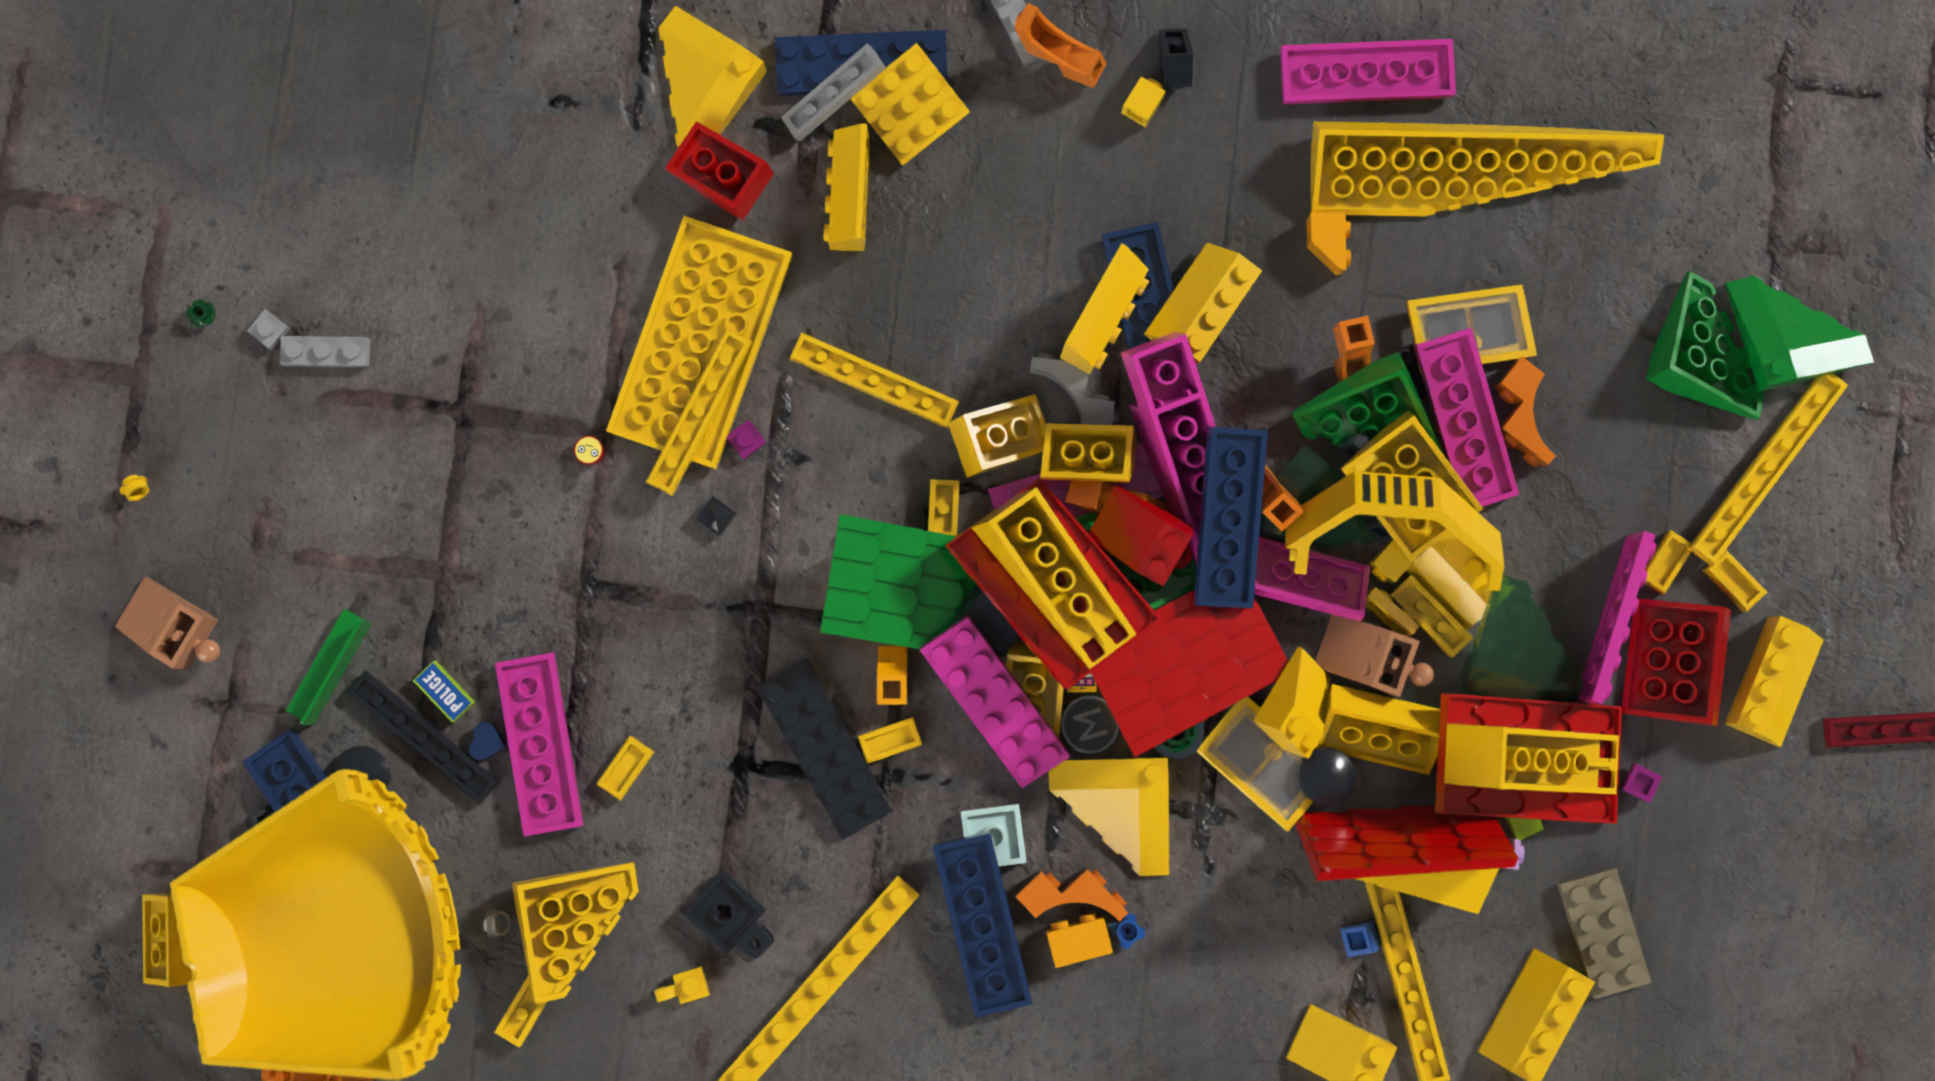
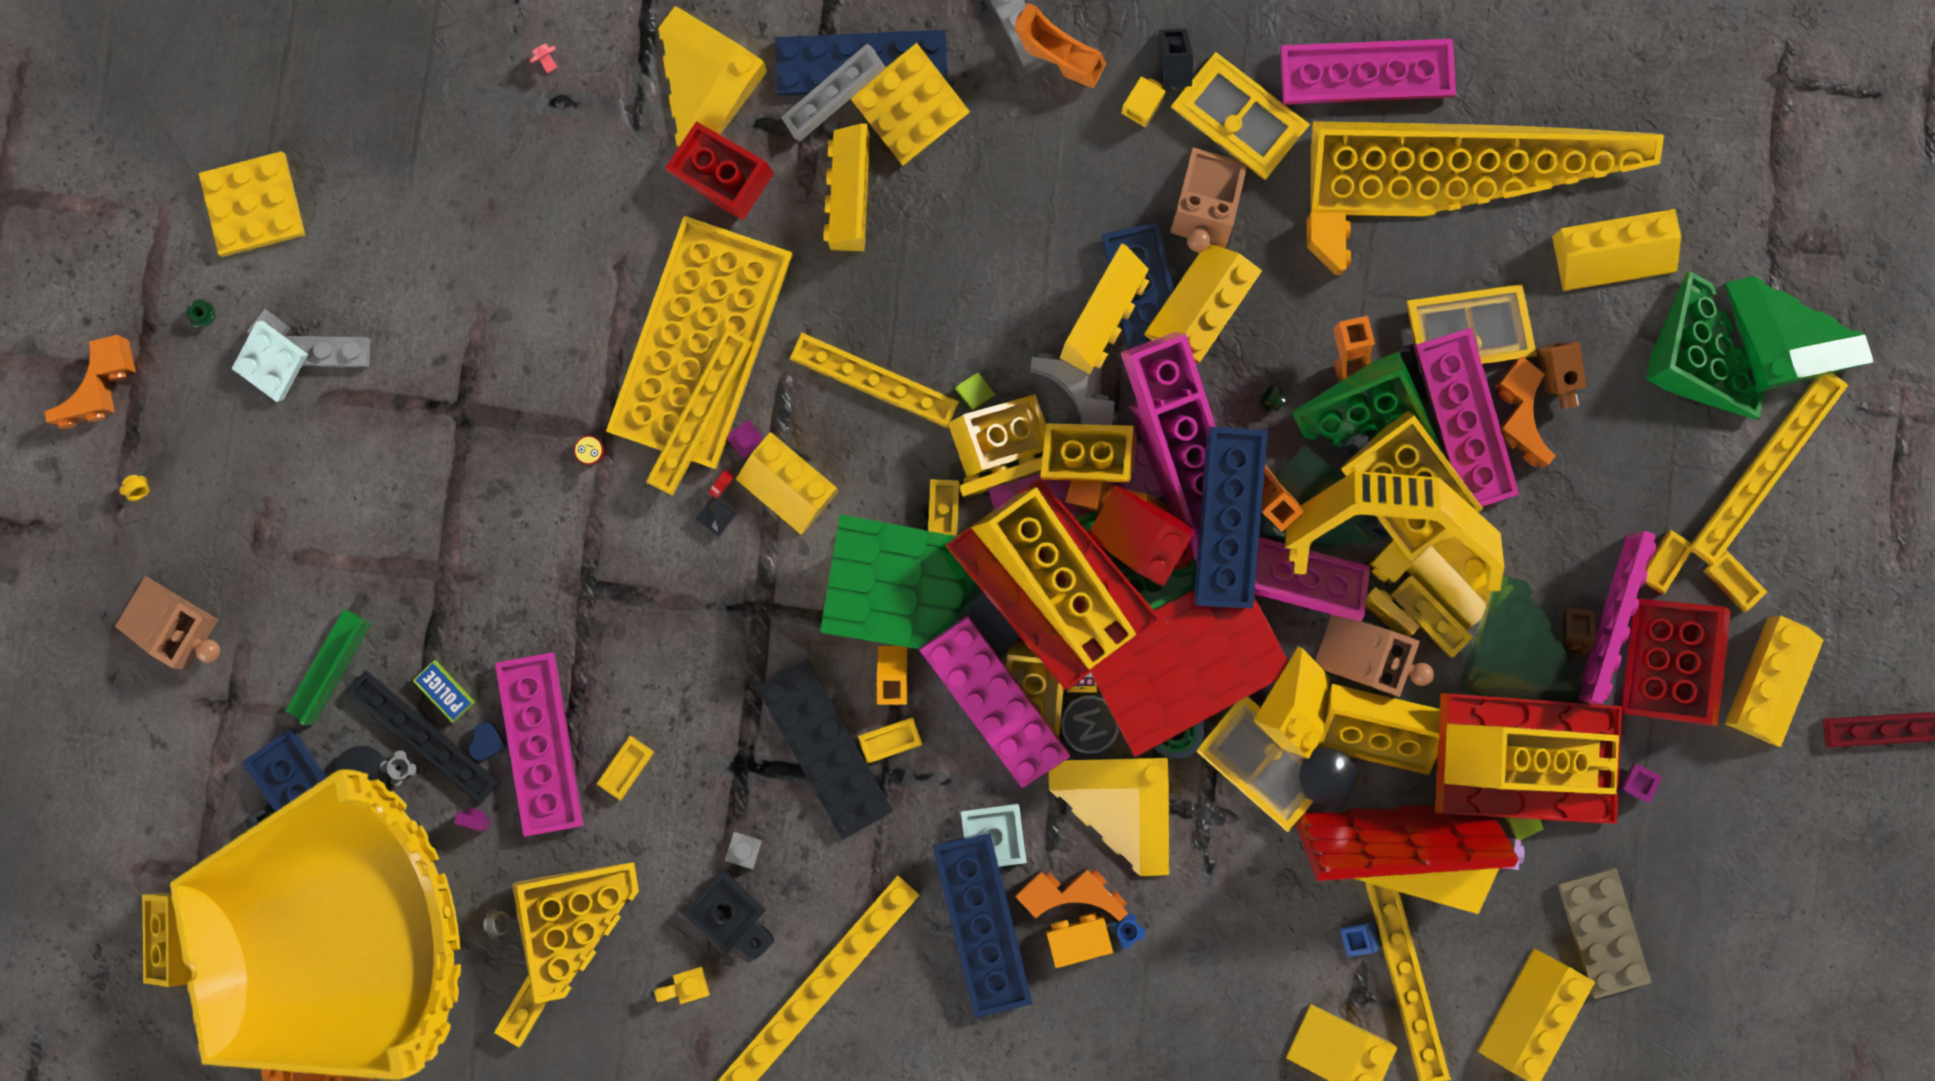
none -> orange arch [44,335,136,429]
none -> yellow plate [199,151,305,257]
none -> light aqua plate [232,321,308,402]
none -> light grey plate [380,751,416,786]
none -> magenta plate [454,807,492,831]
none -> coral plate [530,43,558,73]
none -> red tile [708,470,733,499]
none -> light grey plate [725,832,763,869]
none -> yellow slope [736,432,839,535]
none -> lime slope [955,372,996,412]
none -> yellow plate [959,455,1042,499]
none -> nougat slope [1170,148,1247,252]
none -> yellow door [1171,52,1310,180]
none -> dark green plate [1259,385,1286,412]
none -> dark orange torso [1536,341,1586,409]
none -> yellow slope [1552,209,1681,292]
none -> reddish brown bracket [1559,607,1596,656]

